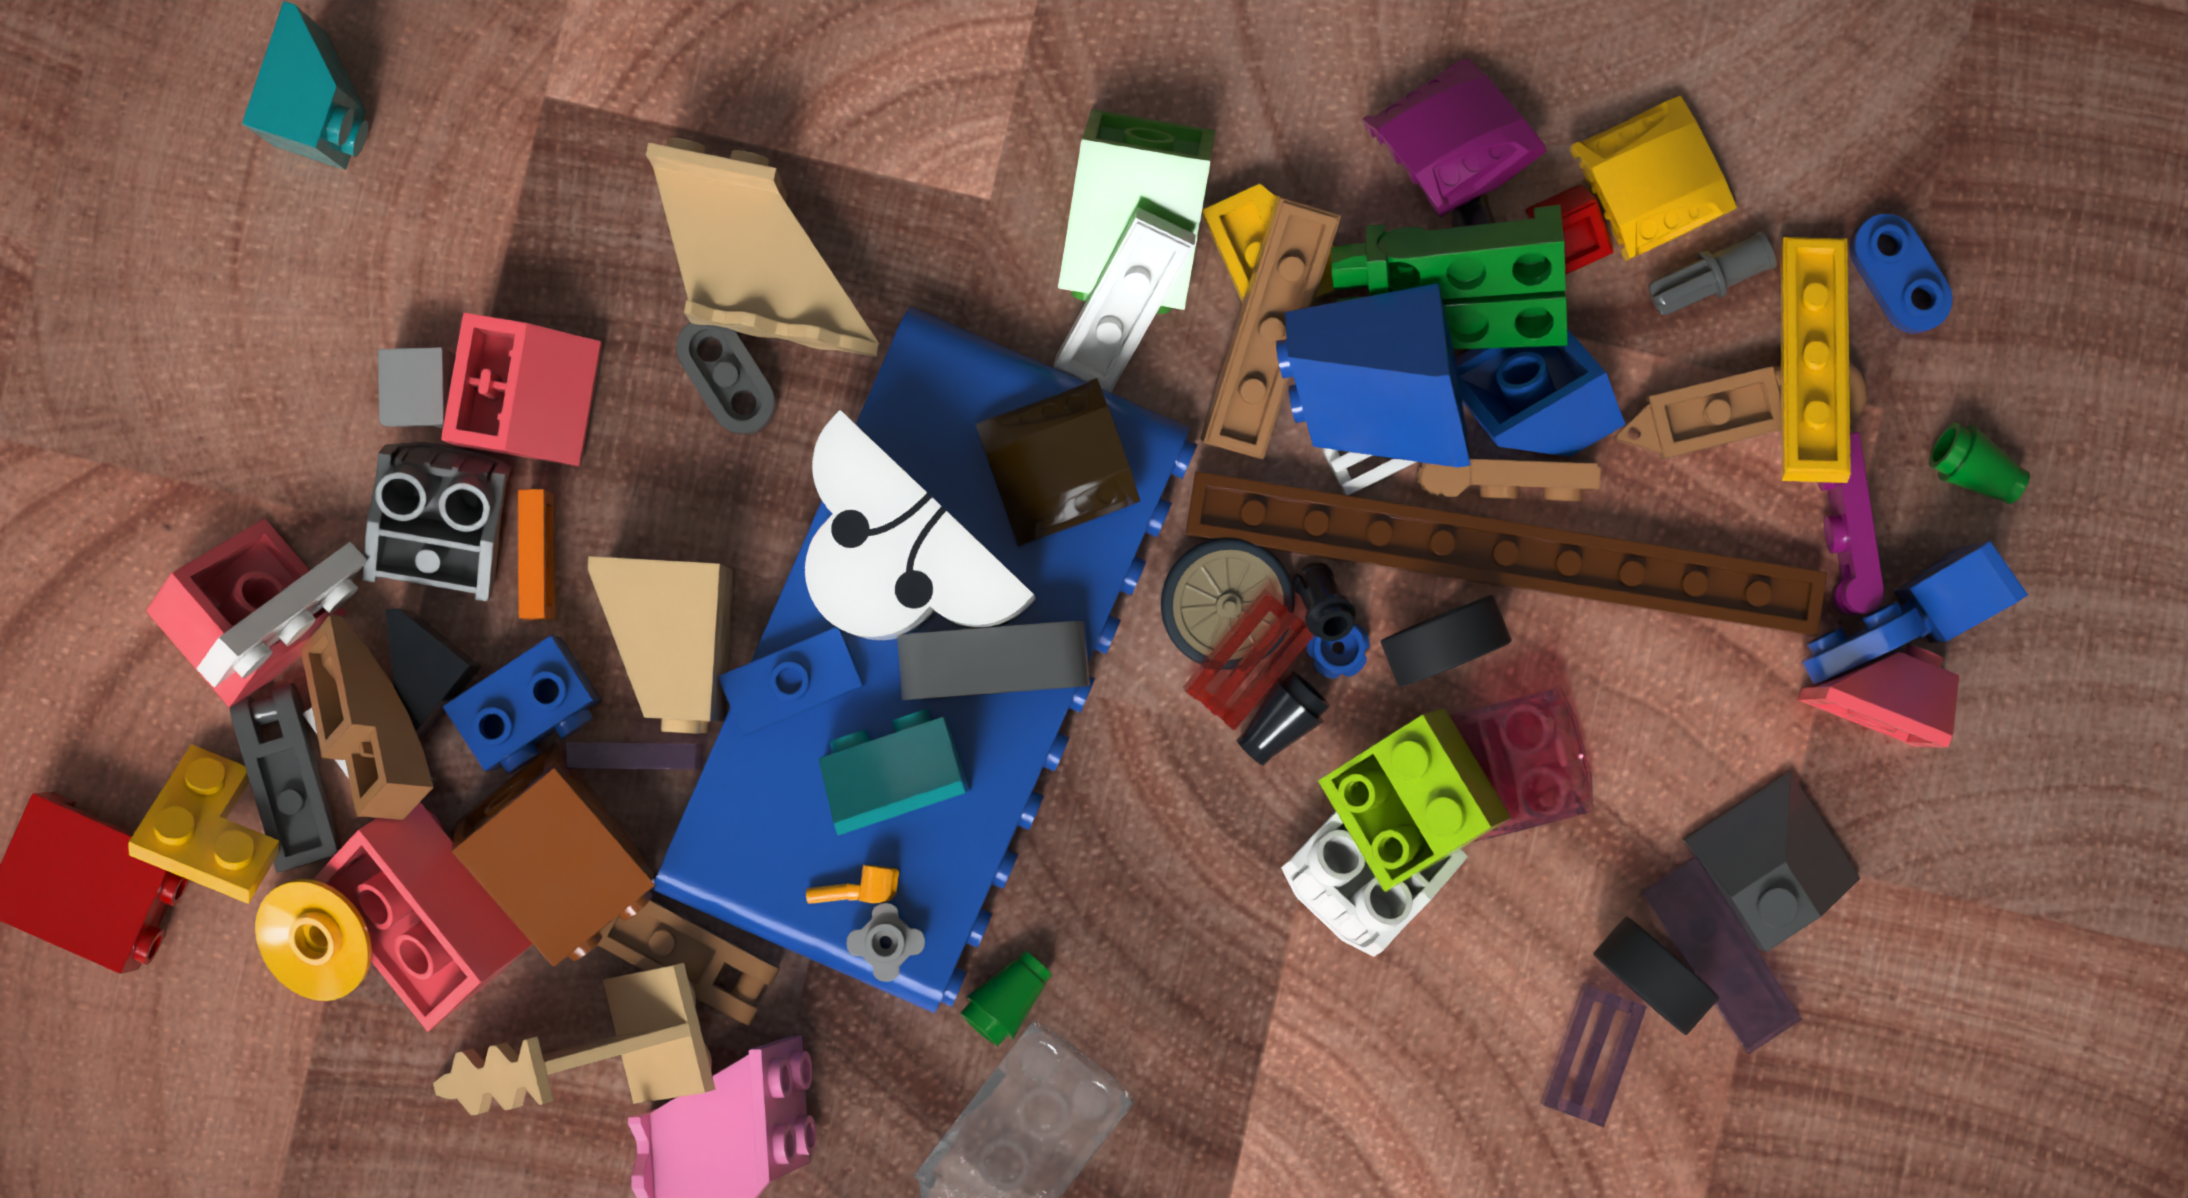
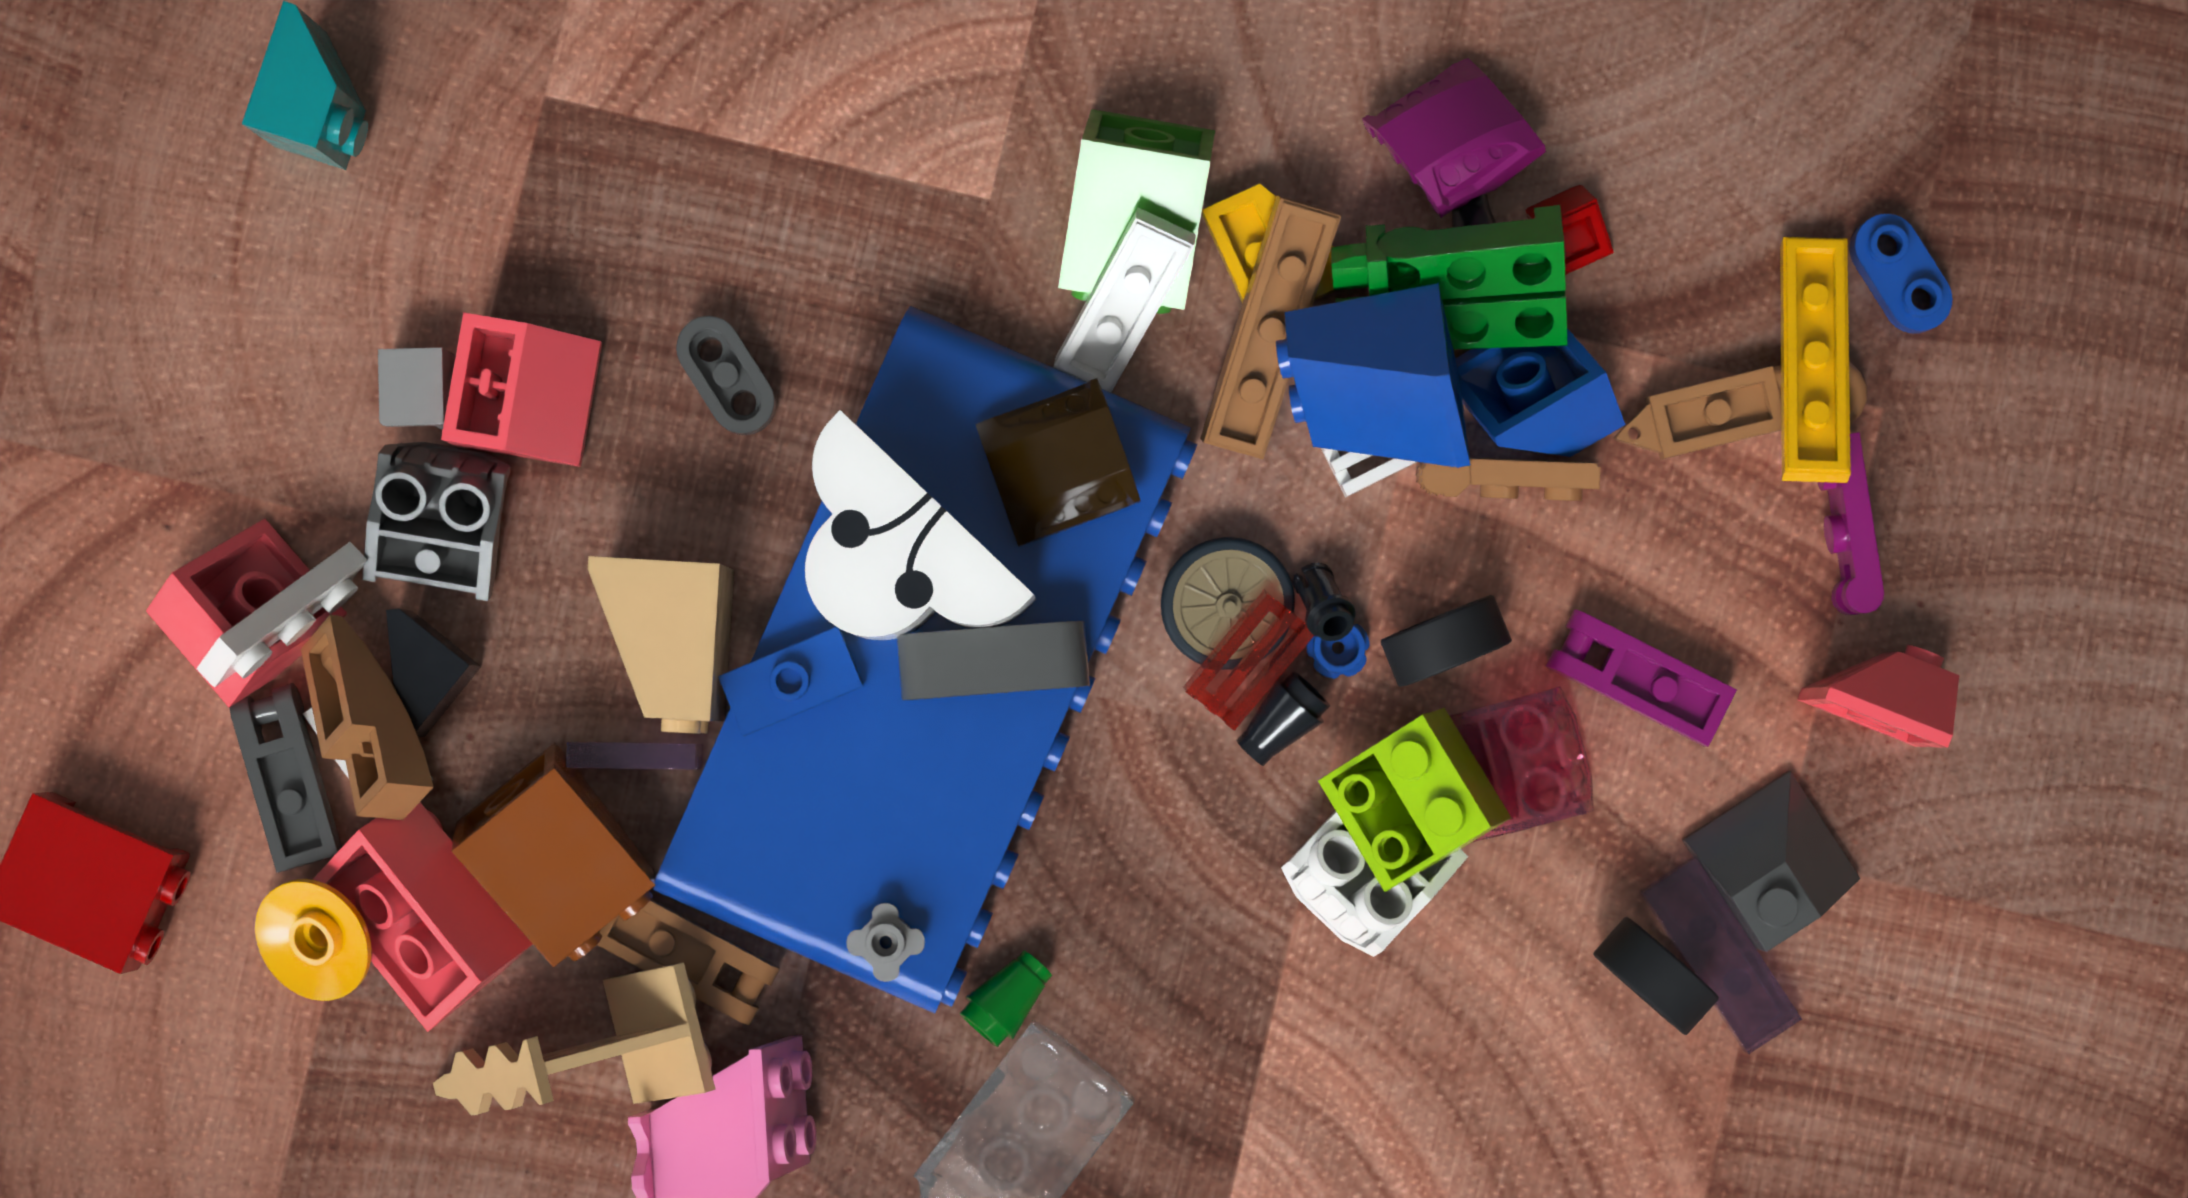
yellow plate [129,744,279,904] -> none
blue brick [442,636,603,774] -> none
orange tile [518,489,555,620] -> none
tan piece [646,138,880,357] -> none
light orange hand [806,864,899,904] -> none
teal slope [818,709,971,836] -> none
reddish brown plate [1185,471,1827,636] -> none
clear purple tile [1540,983,1647,1127] -> none
yellow slope [1569,95,1737,262] -> none
dark grey axle [1648,231,1777,315] -> none
blue plate [1801,601,1928,684] -> none
blue slope [1894,541,2028,643] -> none
green cone [1929,423,2030,504] -> none
none -> magenta plate [1546,609,1737,747]

